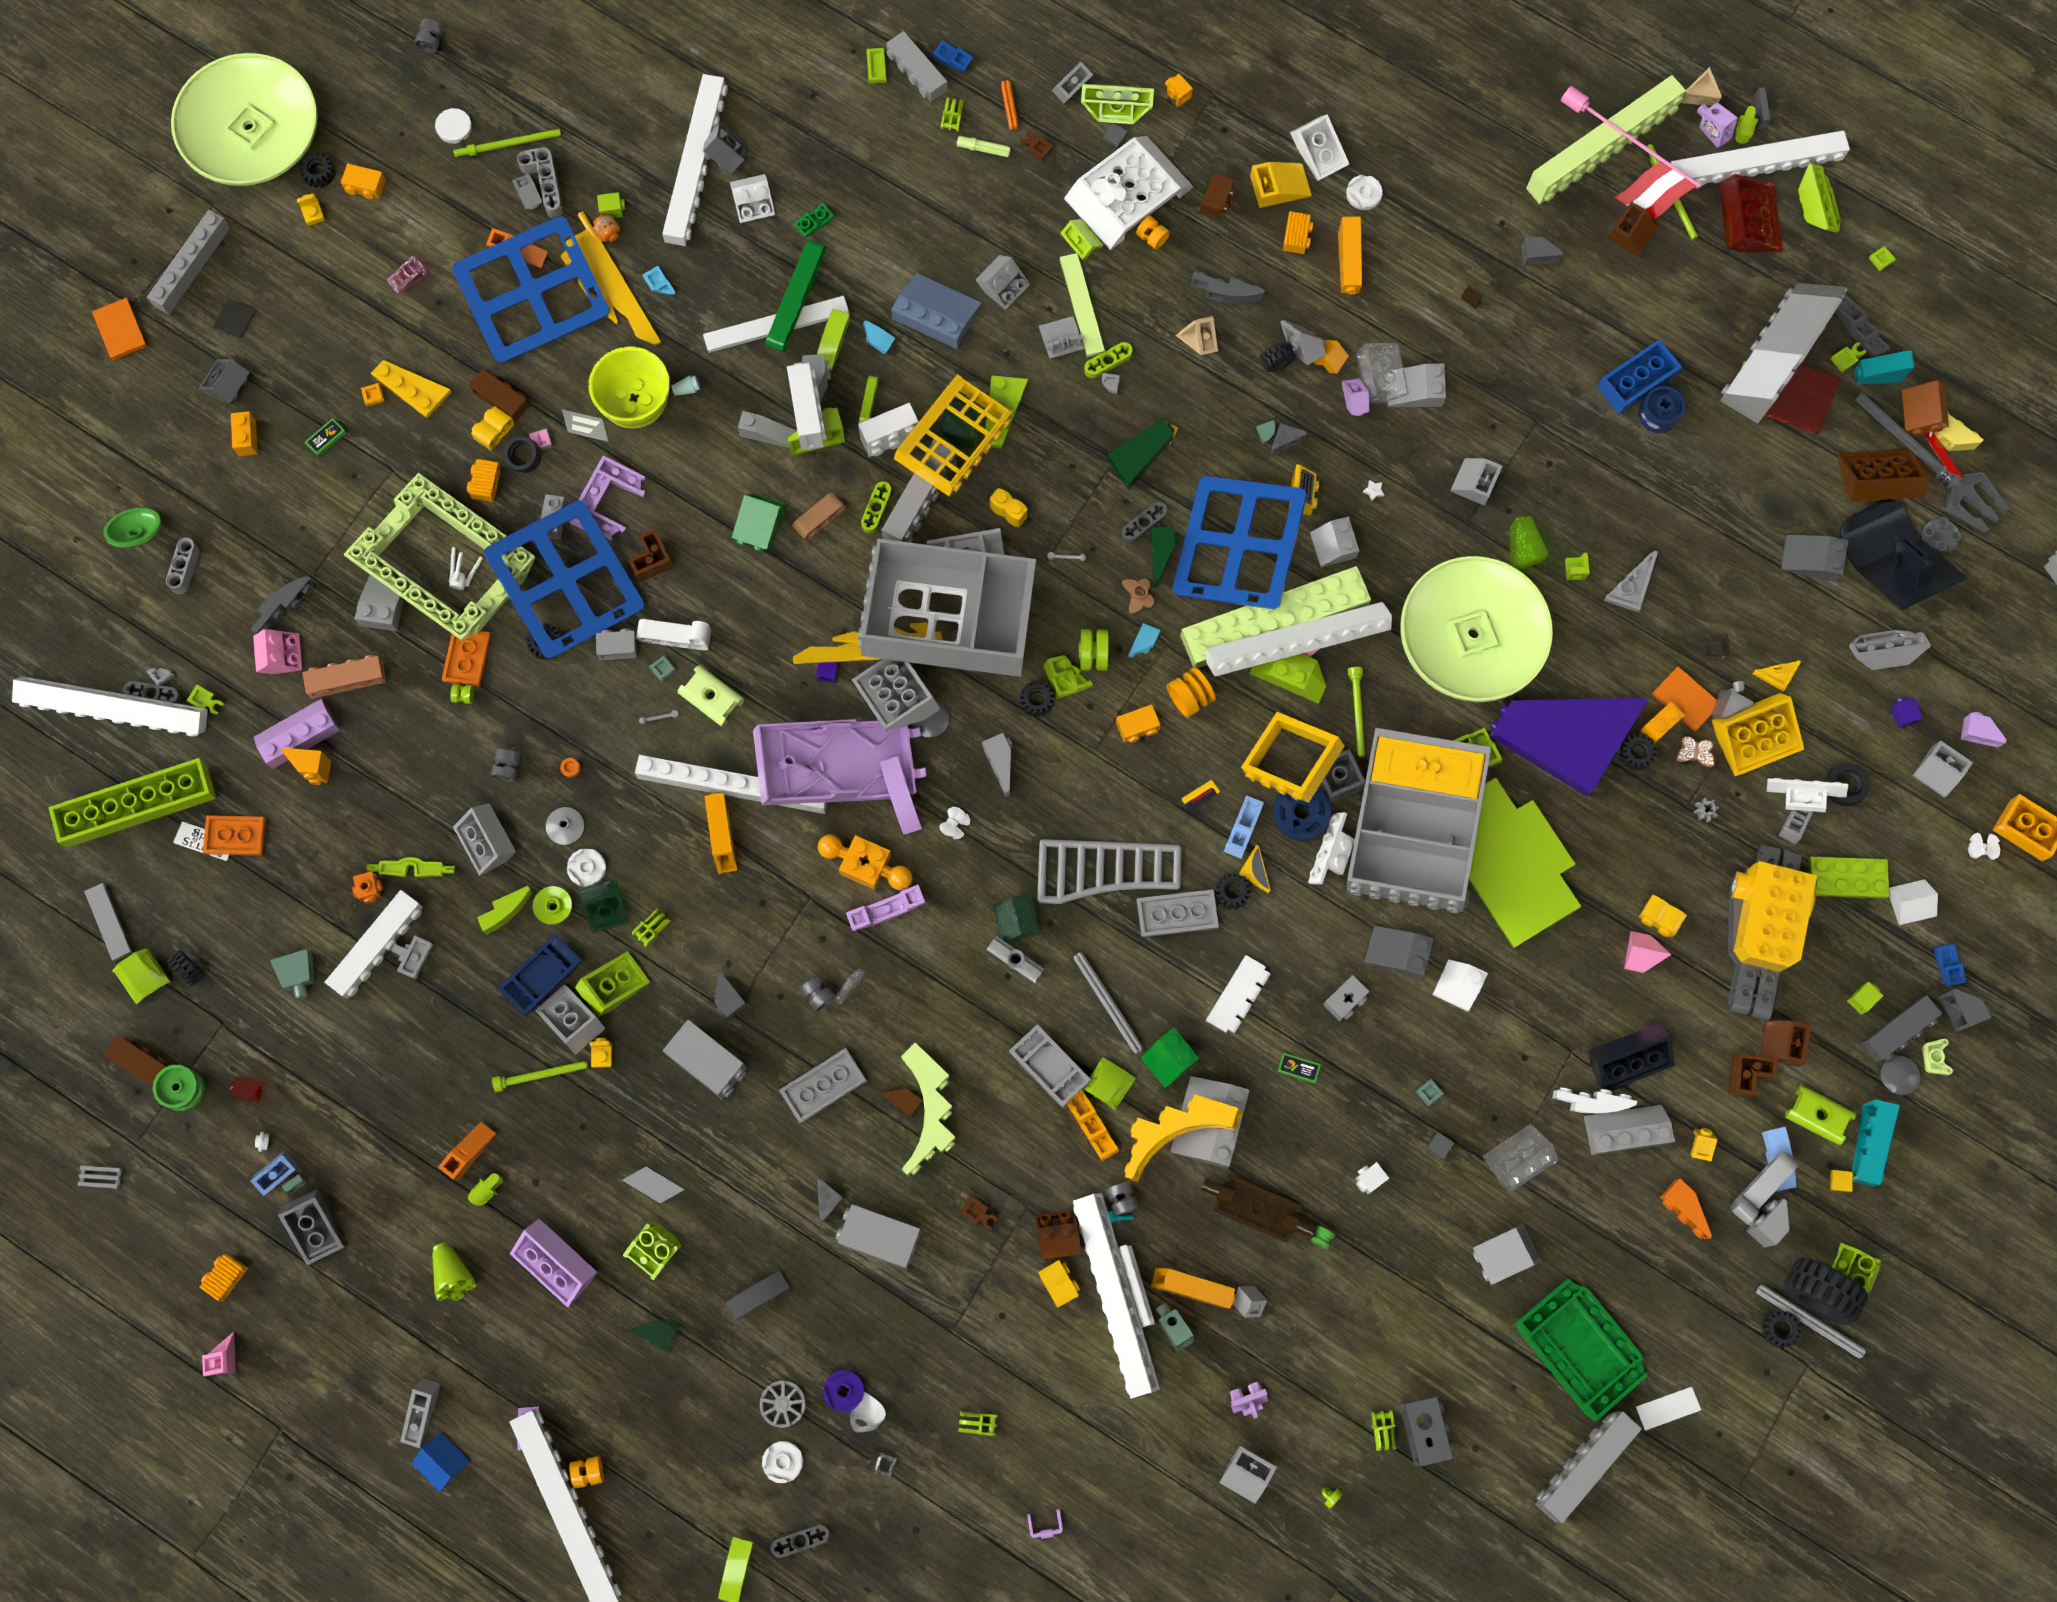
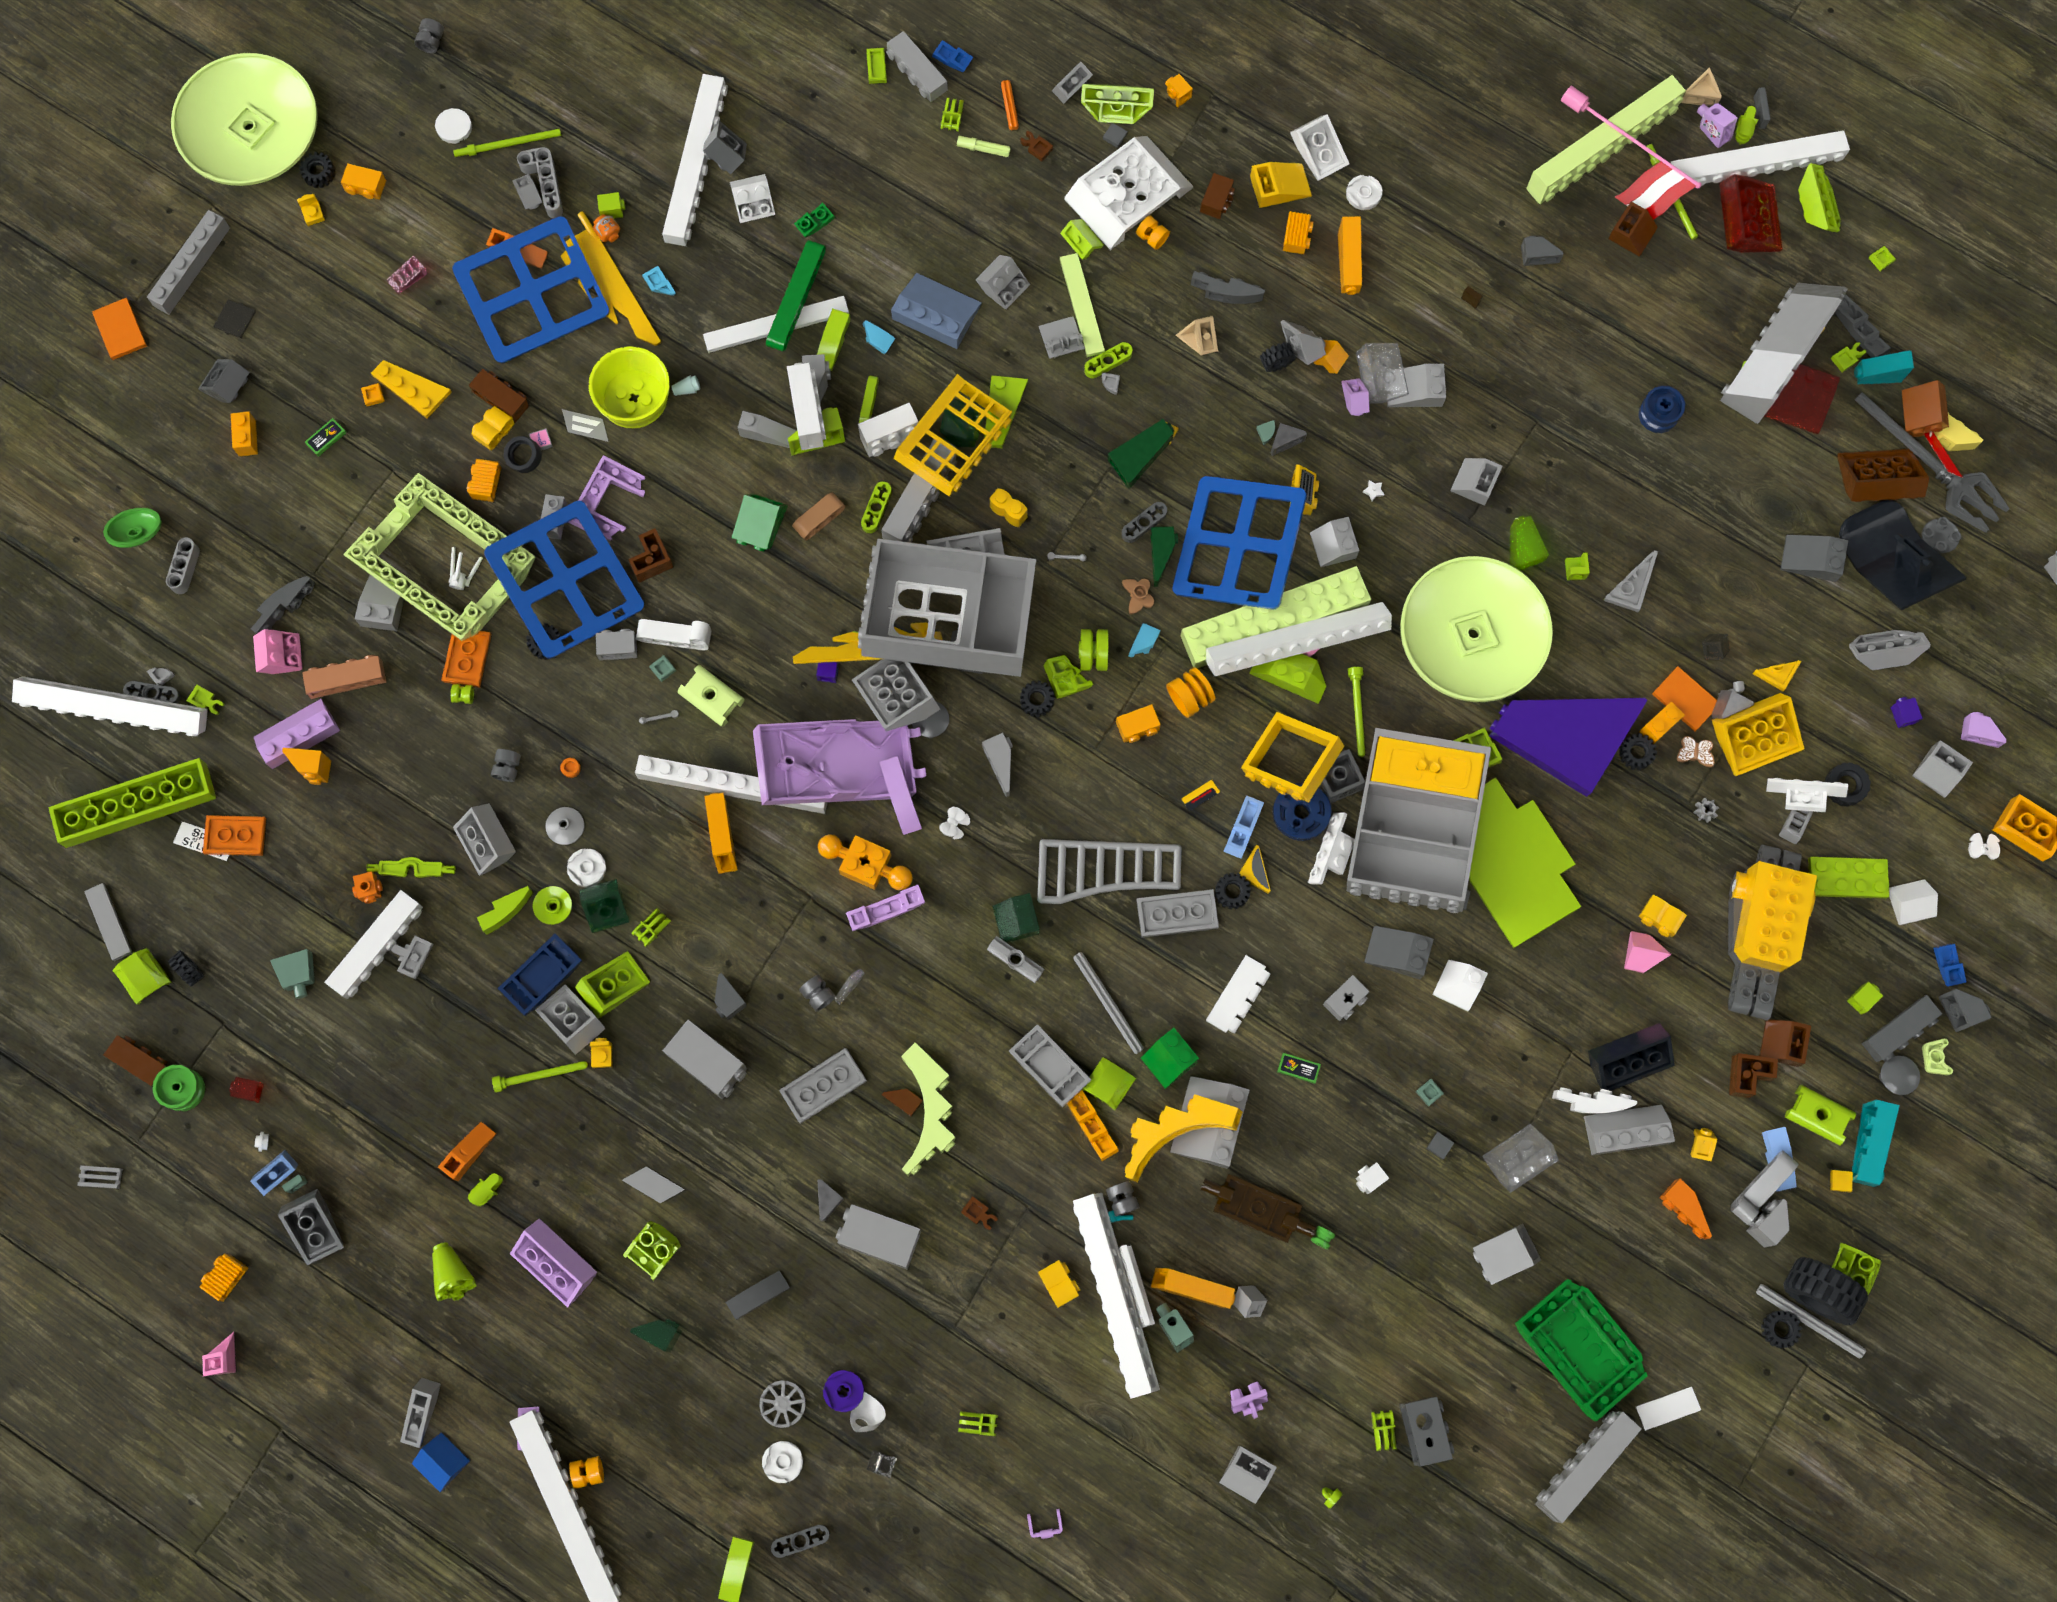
reddish brown slope [1035,1210,1081,1260] -> none
blue brick [1597,339,1682,415] -> none

